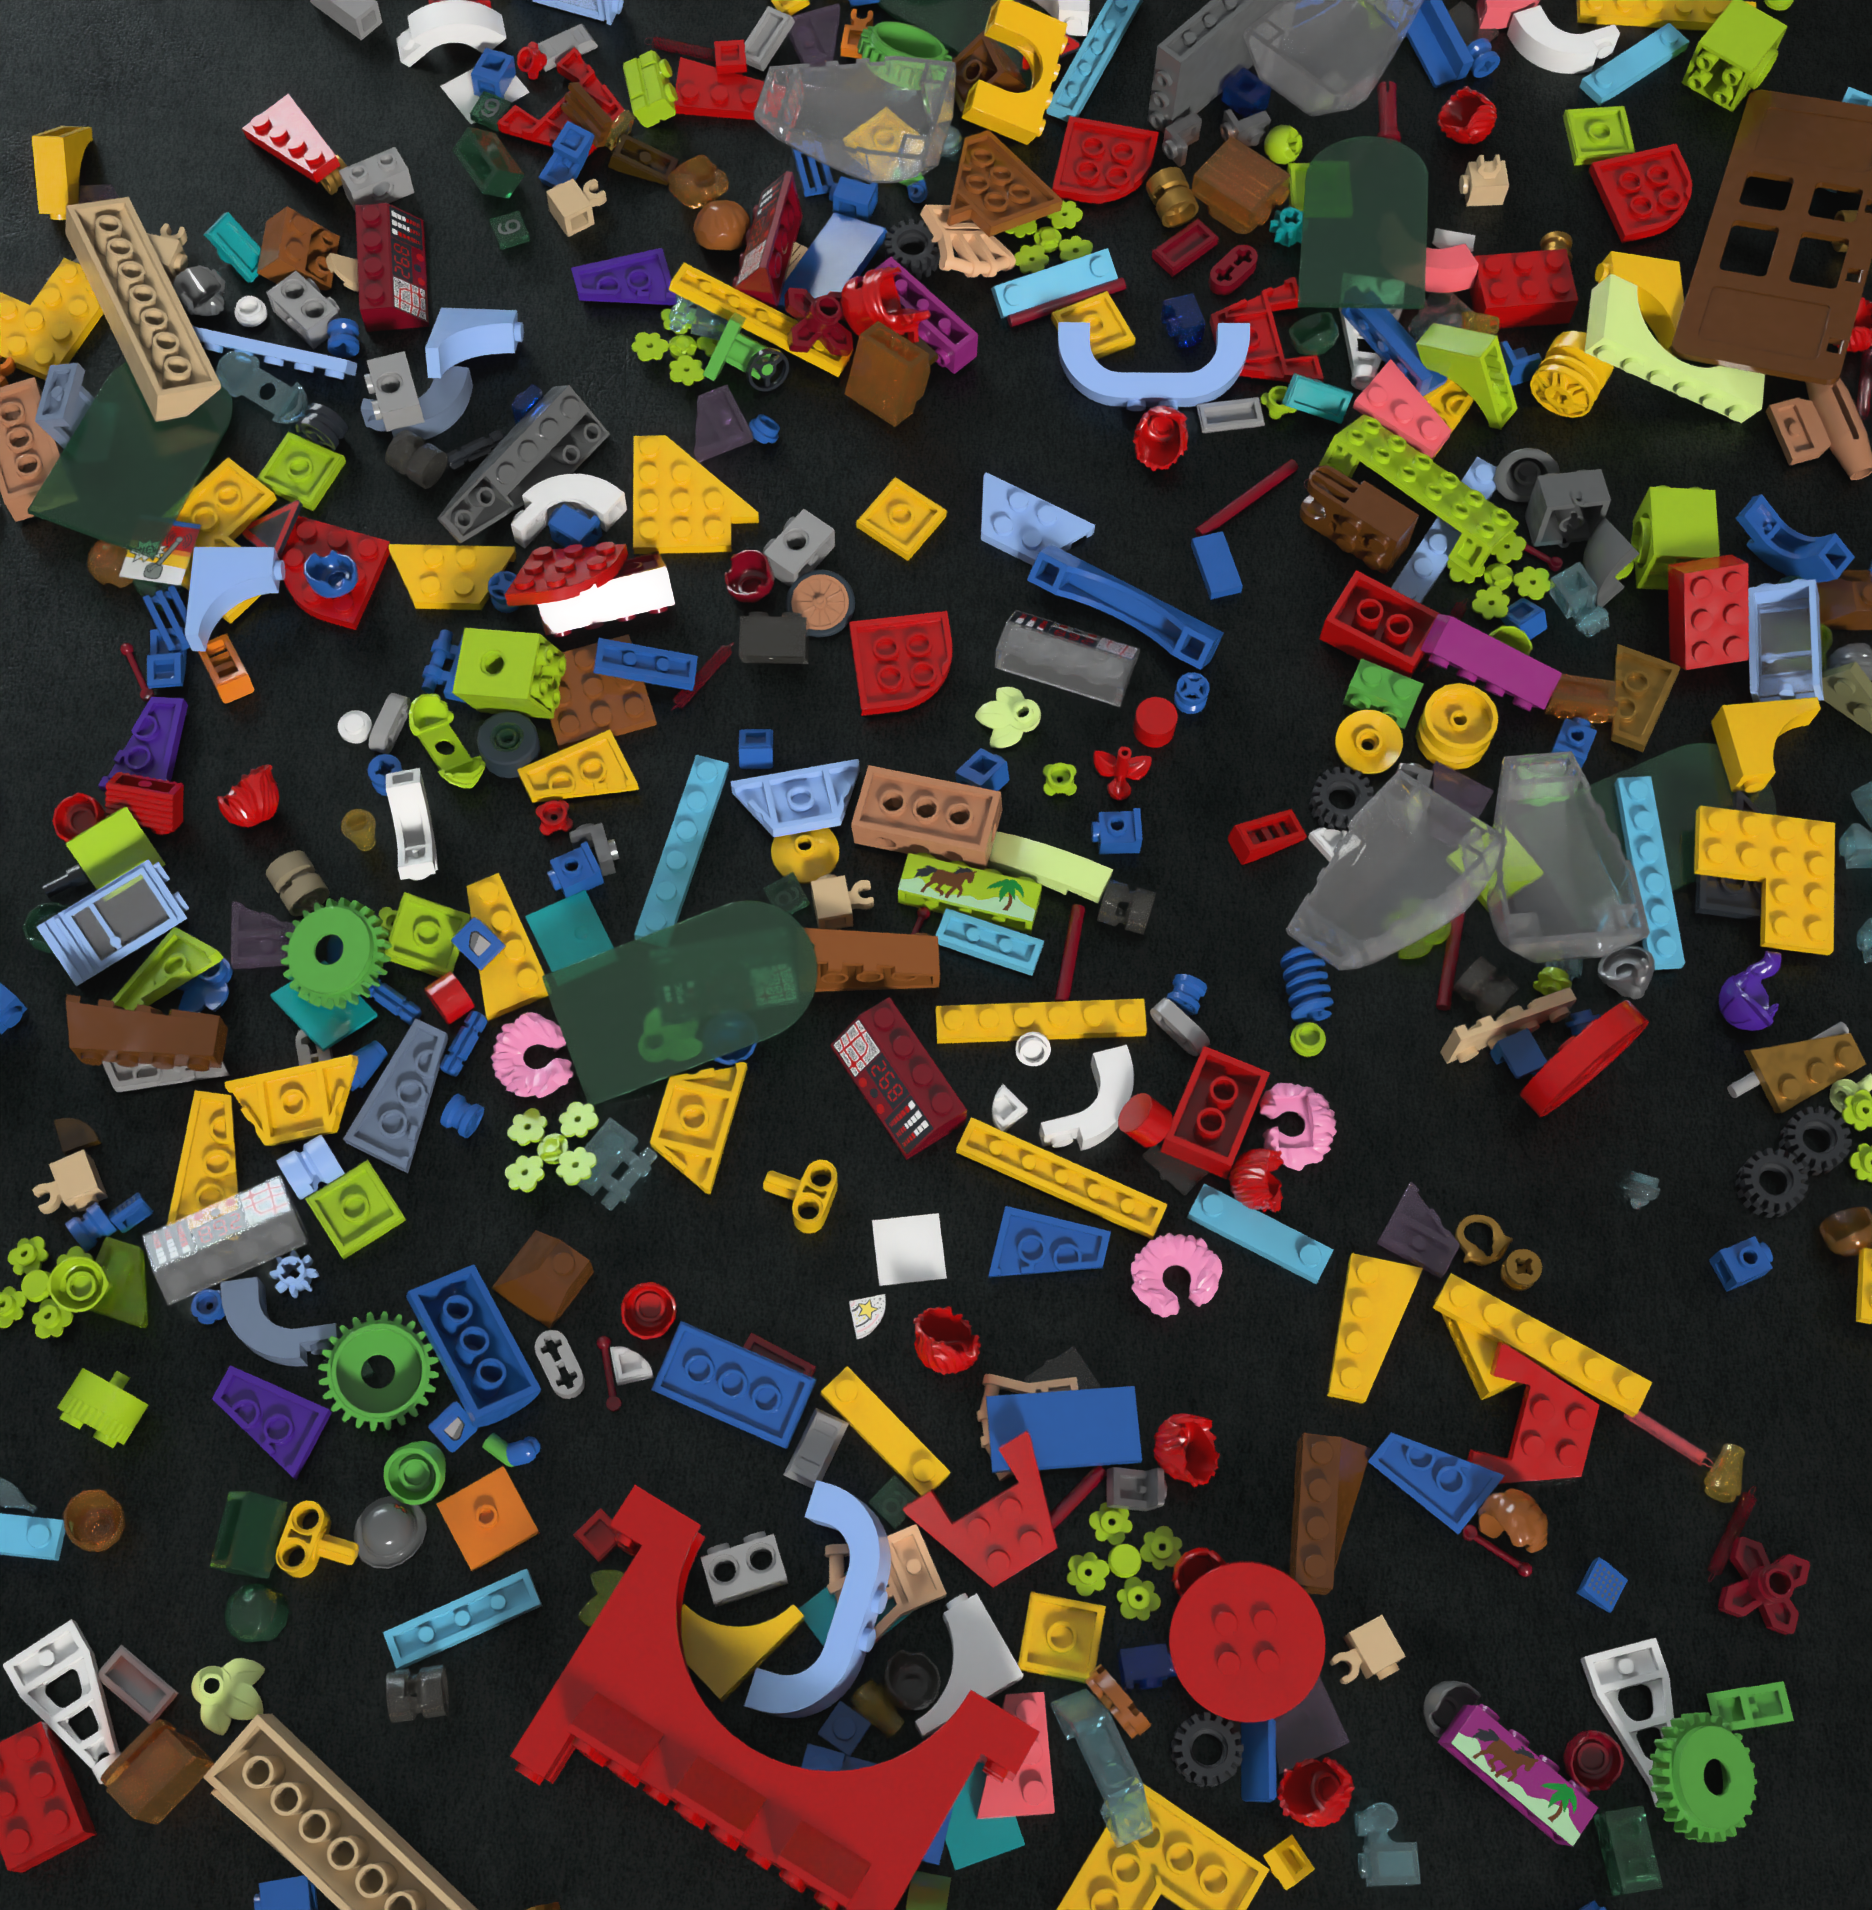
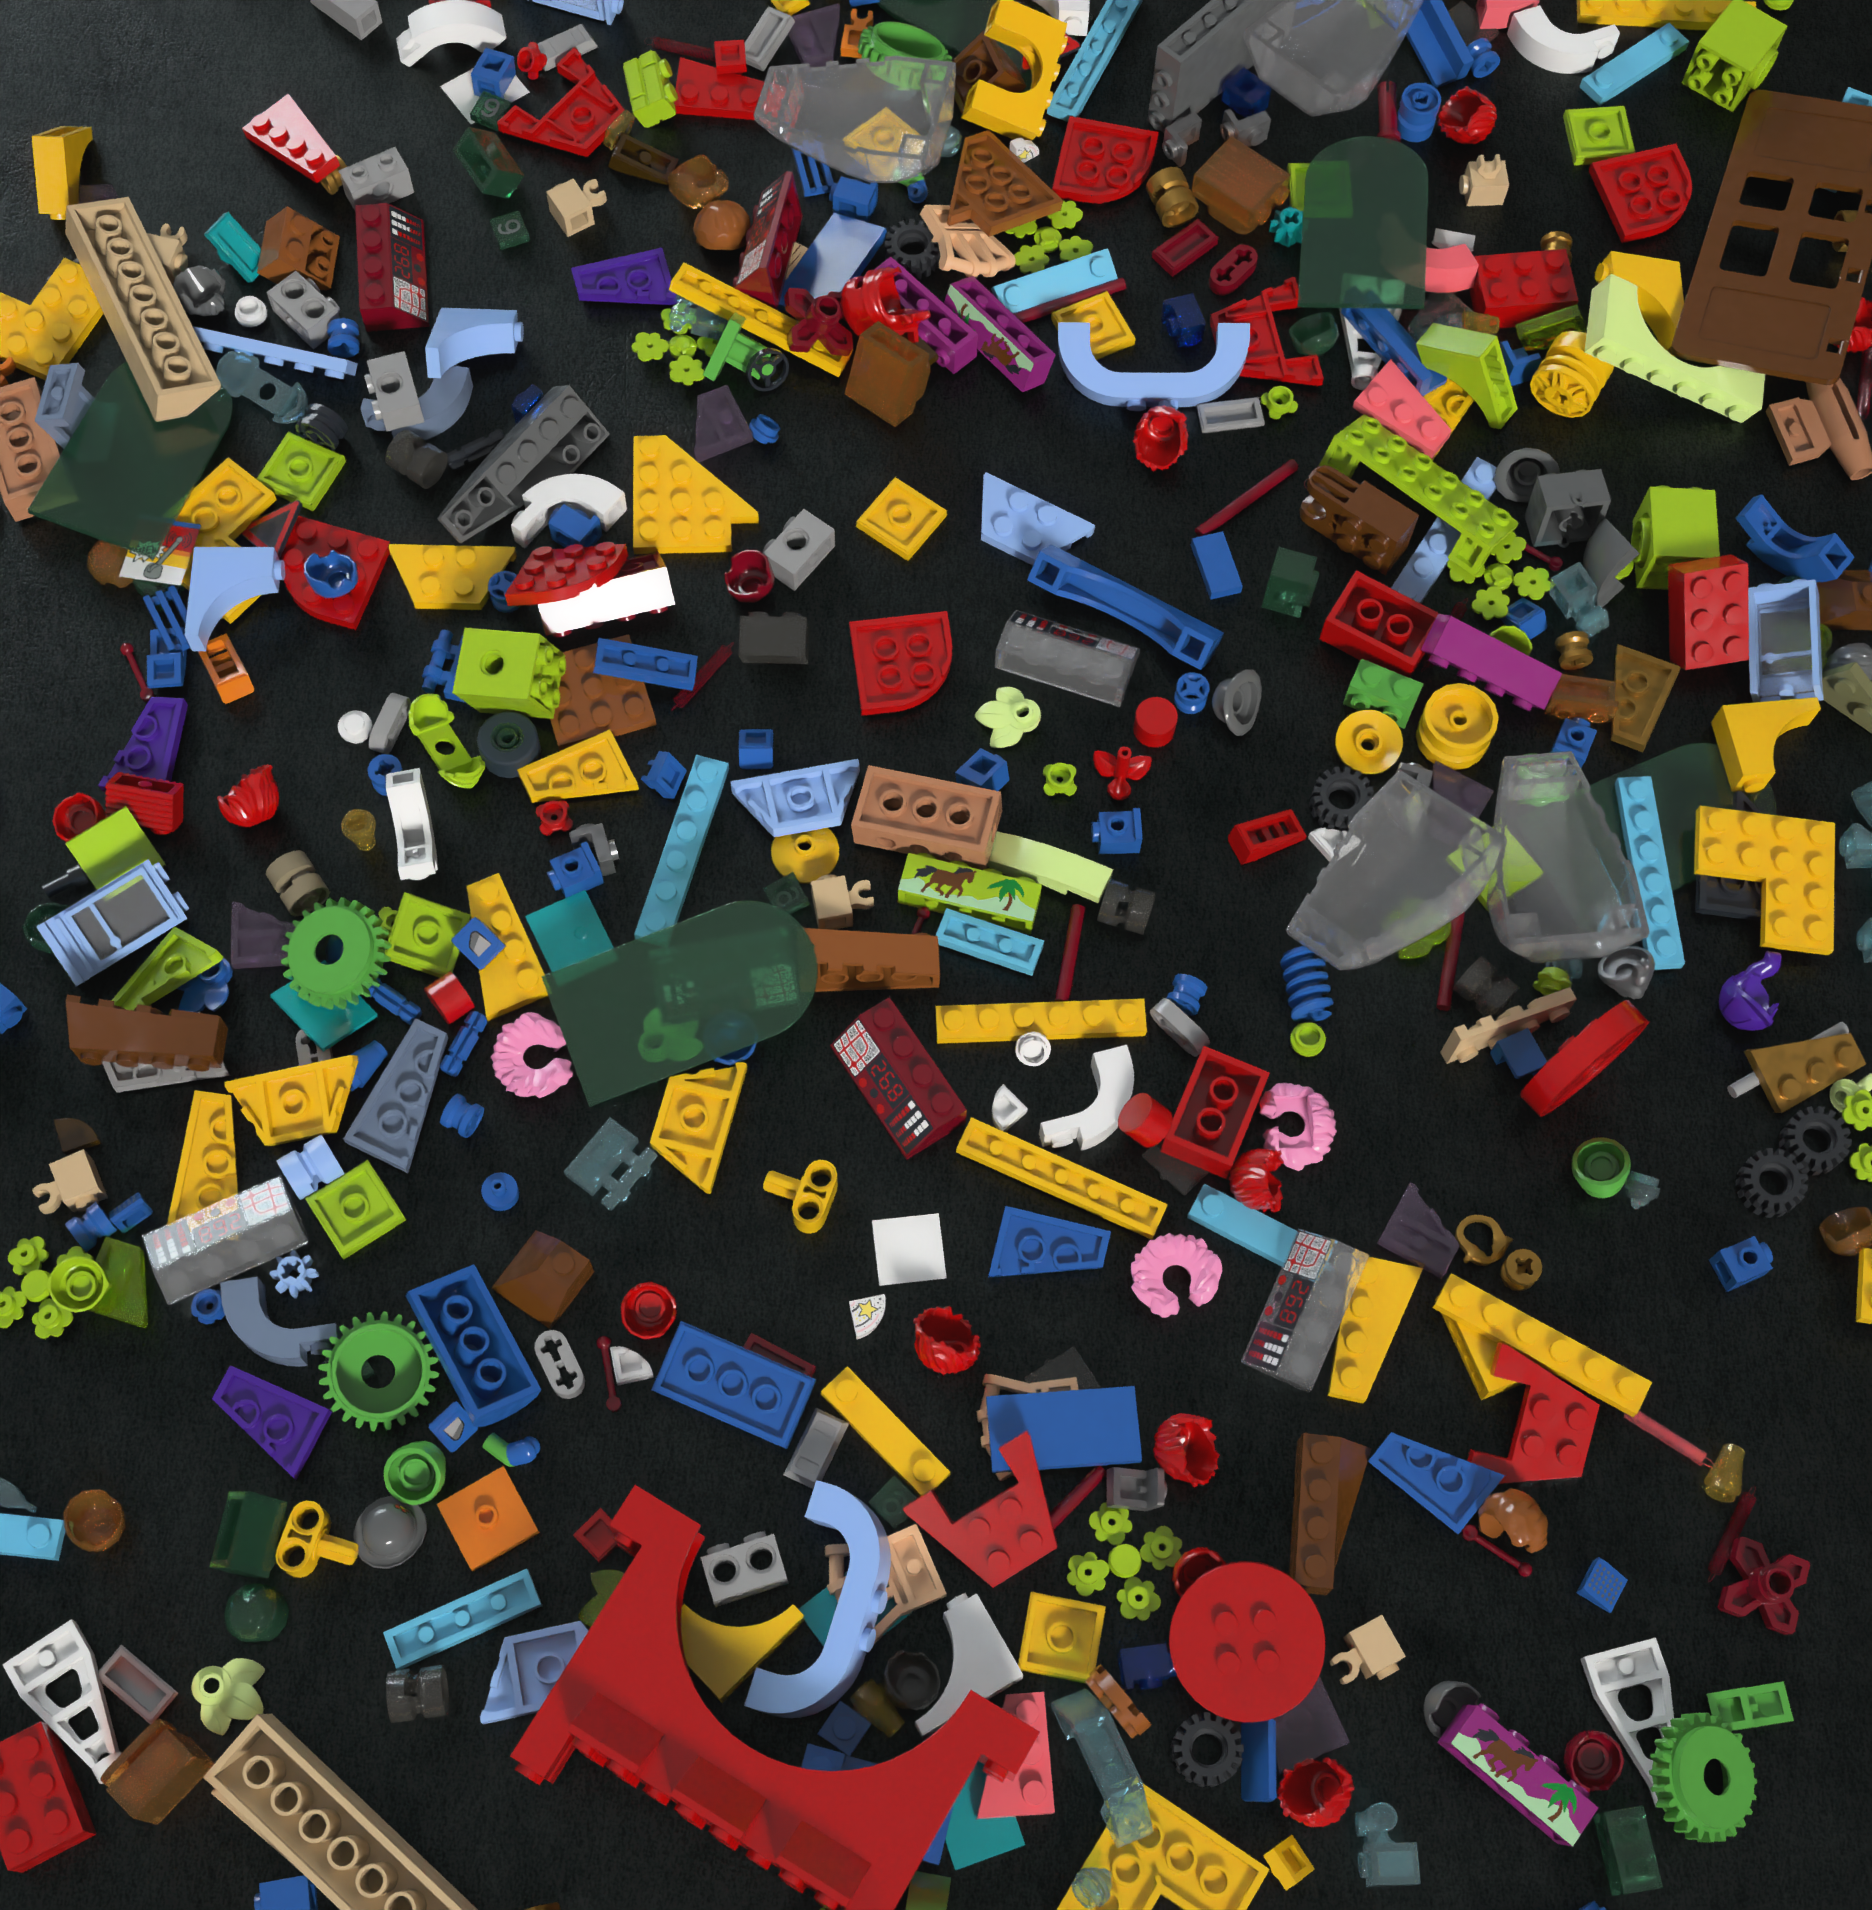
lime piece [57,1368,149,1448] -> none
tan tile [326,253,359,292] -> none
lime plant [505,1102,599,1192] -> none
blue slope [539,121,595,188] -> none
reddish brown tile [561,82,613,148] -> none
nougat wheel [786,570,855,637] -> none
lime piece [1264,125,1302,165] -> none
teal tile [1282,373,1353,424] -> none
blue plate [1565,1009,1600,1036] -> none
none -> light blue wing [480,1621,588,1724]
none -> blue tile [481,1172,519,1211]
none -> blue tile [641,751,687,799]
none -> magenta brick [944,276,1056,392]
none -> white tile [1010,138,1039,163]
none -> clear light blue plate [1072,1867,1112,1909]
none -> dark grey hat [1212,669,1262,736]
none -> clear slope [1241,1229,1369,1393]
none -> clear green brick [1262,547,1320,618]
none -> blue wheel [1397,83,1441,142]
none -> clear neon green wing [1515,304,1587,351]
none -> pearl gold wheel [1555,631,1593,670]
none -> bright green hat [1572,1137,1631,1199]

